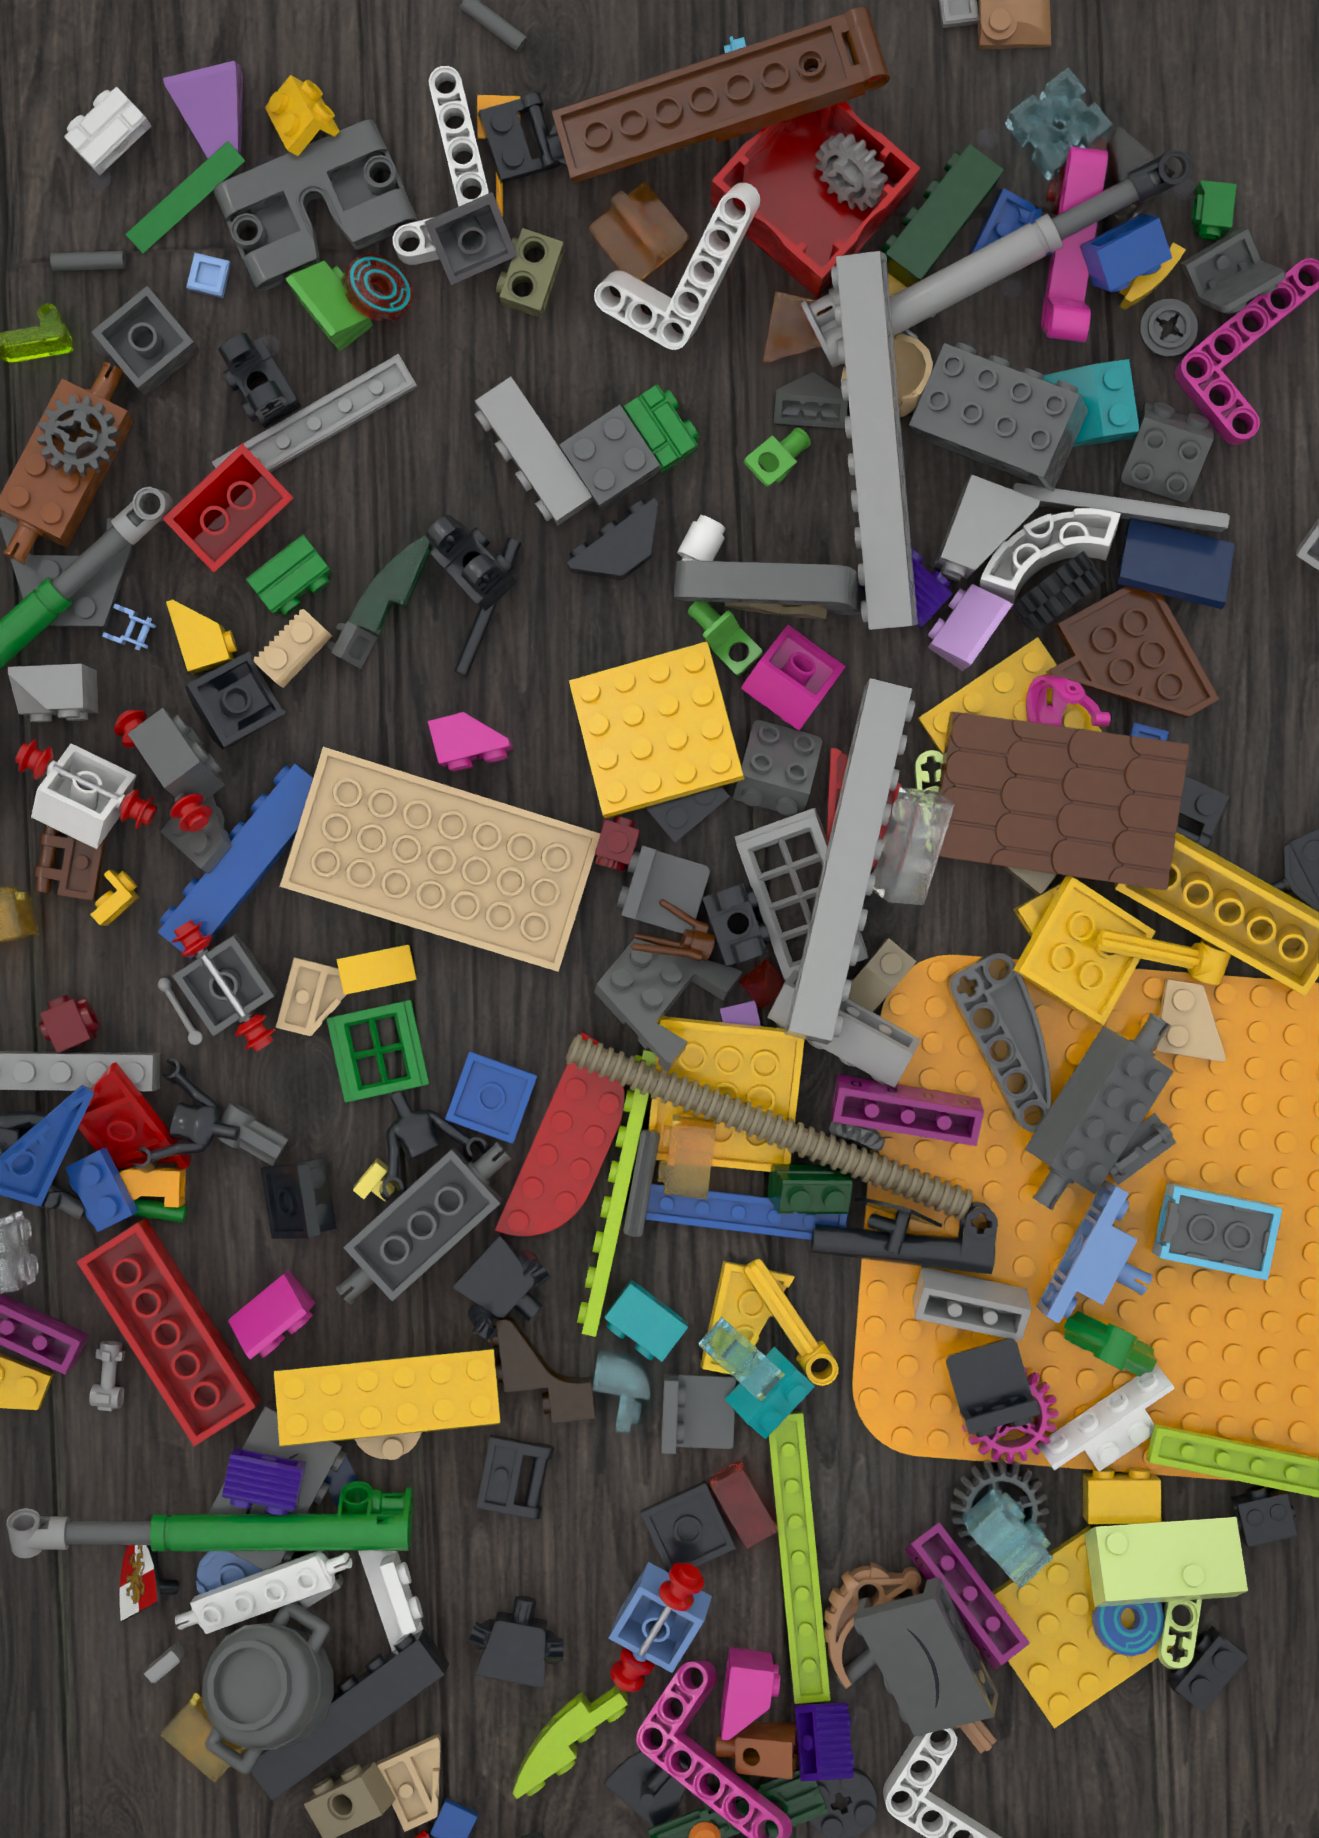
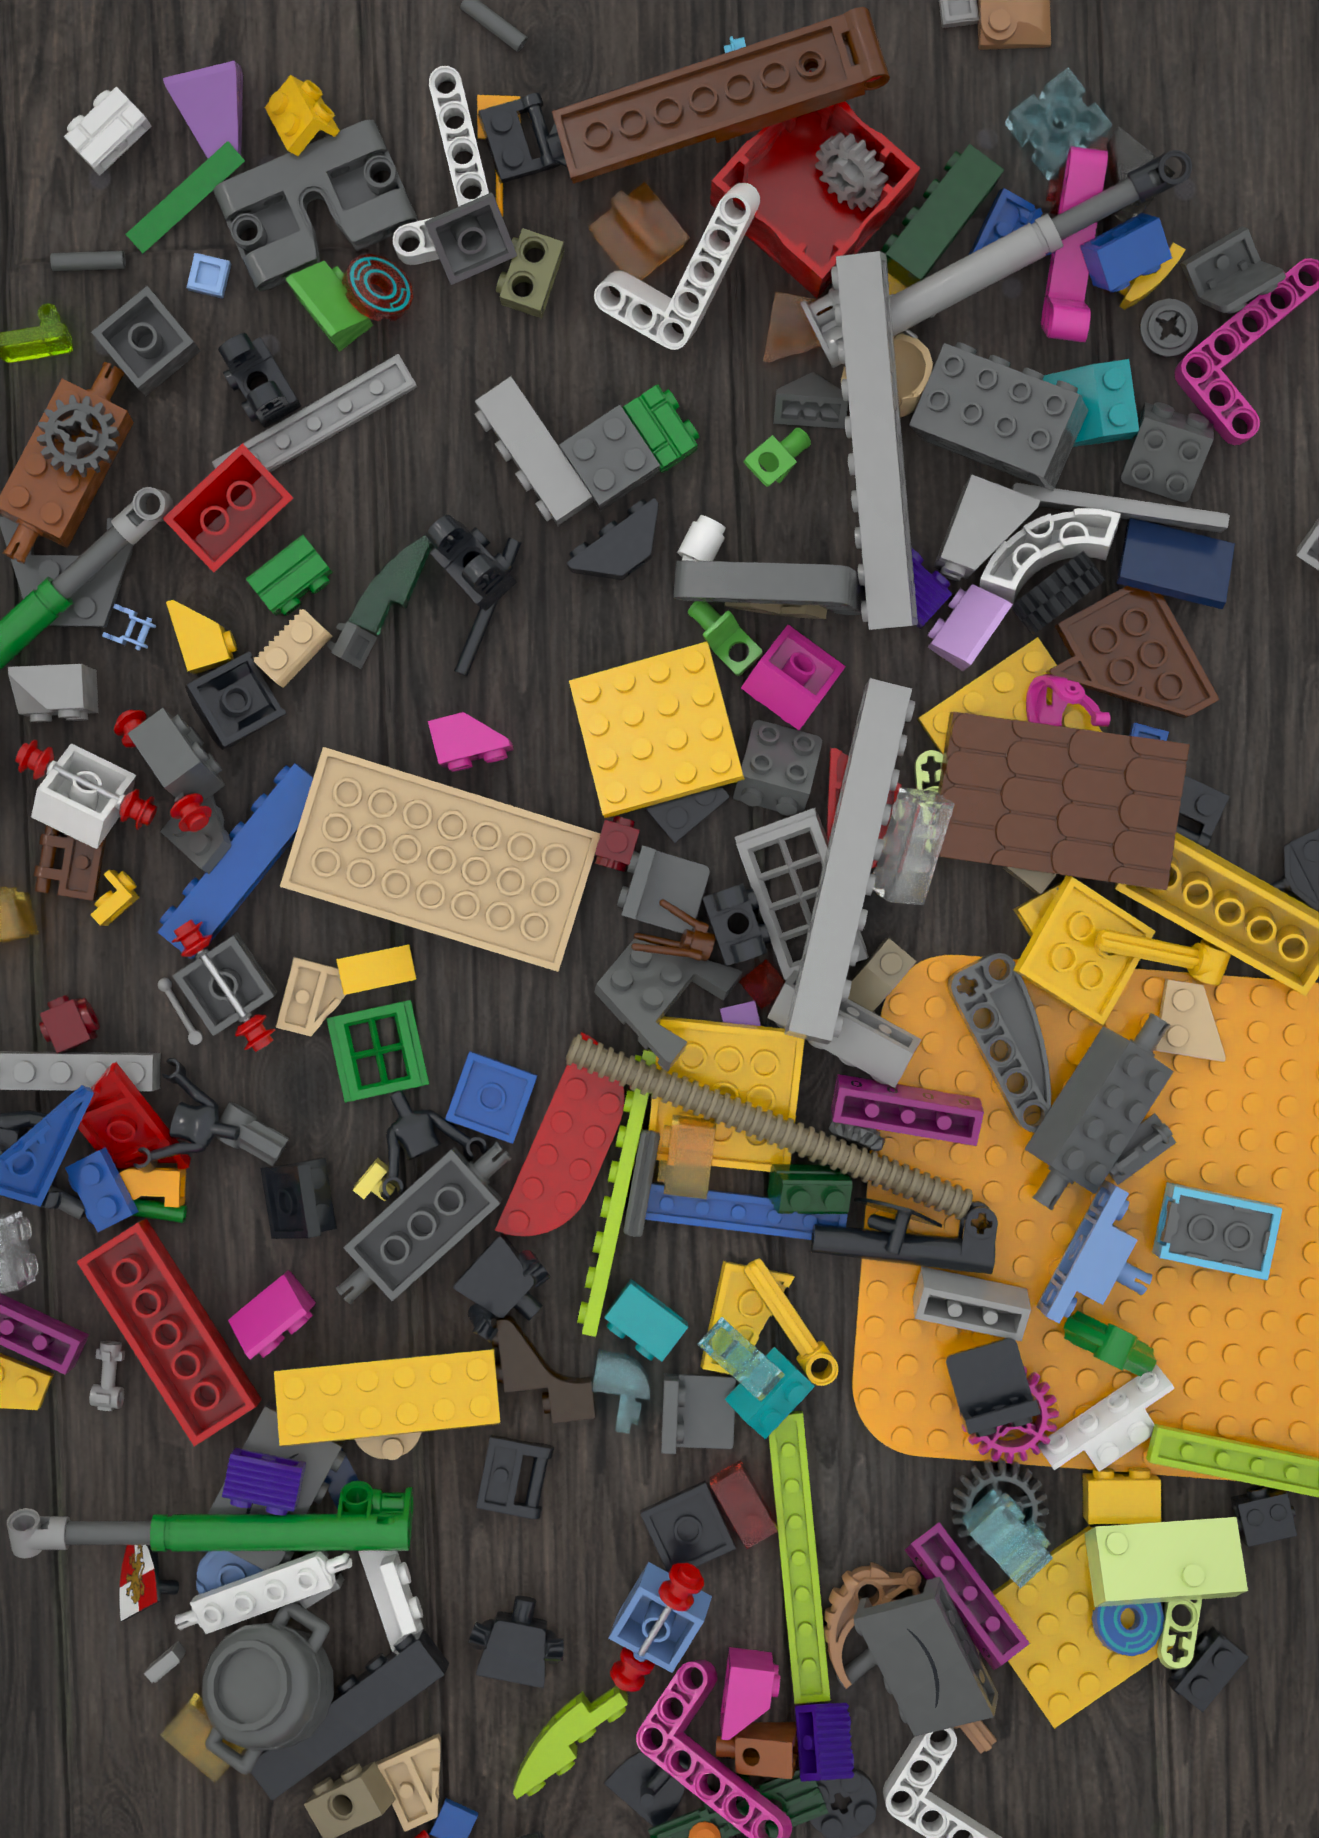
green window [1191,180,1237,240] -> none

